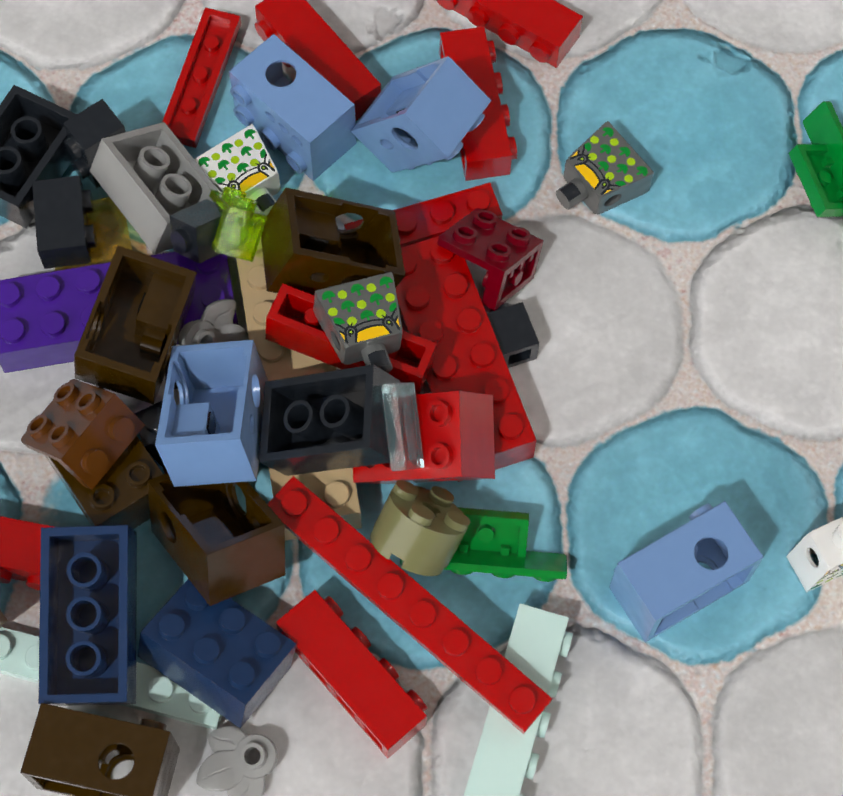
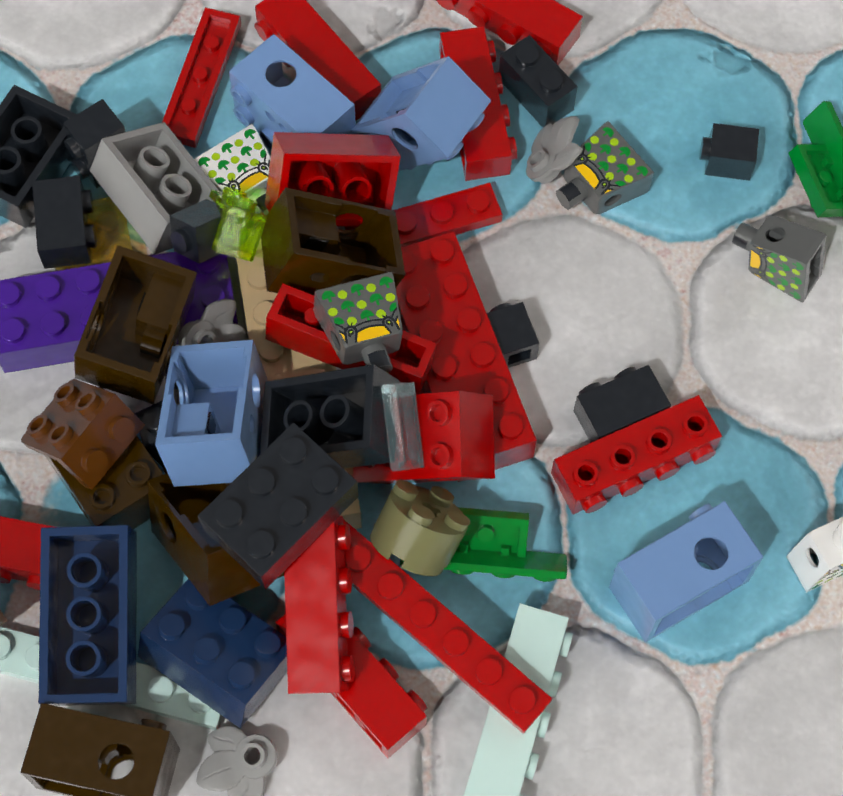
dark red bracket [437,208,544,311] -> none
none -> black brick [198,422,359,589]
none -> red brick [265,132,401,226]
none -> red brick [284,516,355,694]
none -> black brick [499,35,578,127]
none -> light grey plate [526,116,583,184]
none -> red brick [551,395,722,515]
none -> black brick [573,365,671,443]
none -> black brick [699,123,759,181]
none -> dark grey torso [732,215,826,303]

